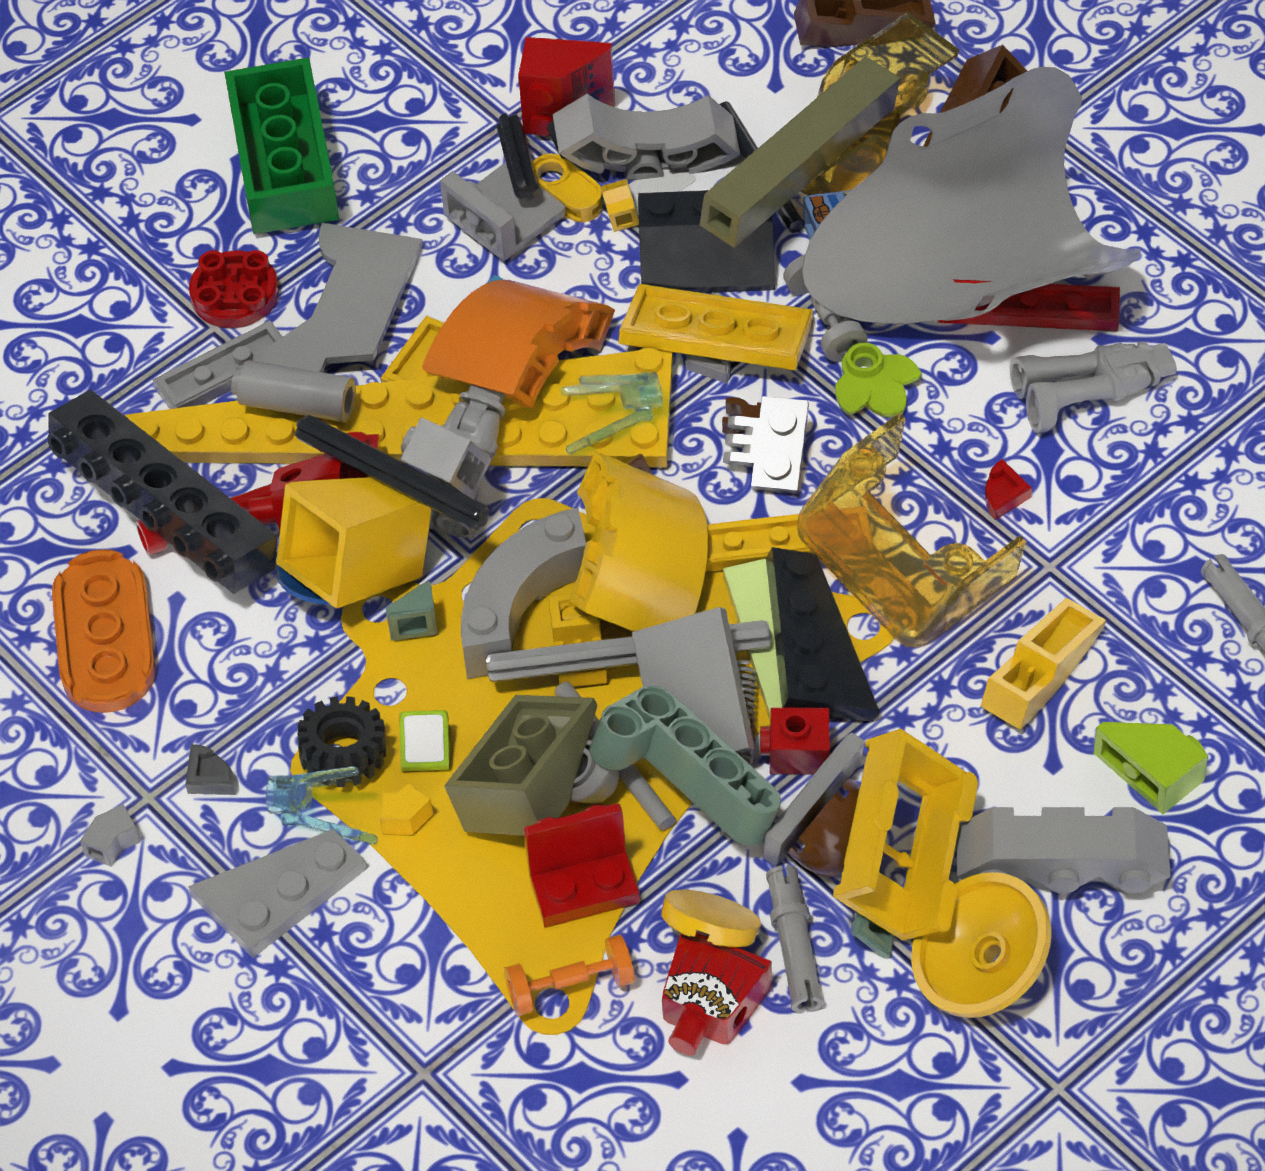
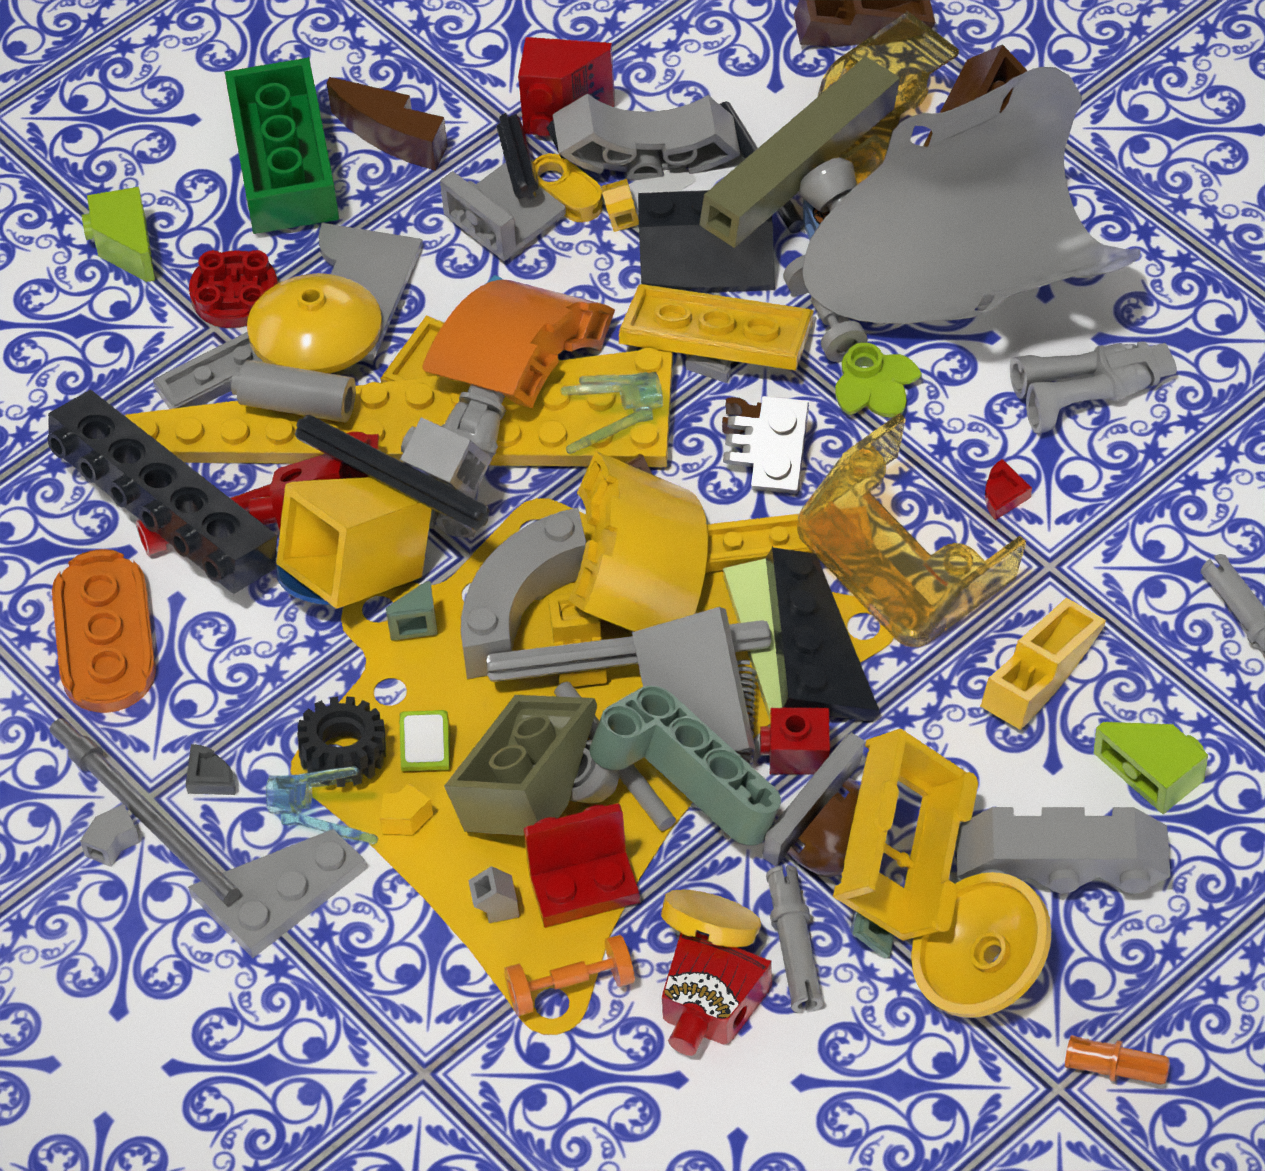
red tile [938,279,1120,332] -> none
none -> flat silver bar [50,718,240,905]
none -> lime slope [81,187,155,282]
none -> yellow dish [247,273,382,374]
none -> reddish brown slope [327,77,448,171]
none -> light grey piece [468,866,519,923]
none -> light grey cone [799,158,857,213]
none -> orange axle [1065,1035,1170,1084]

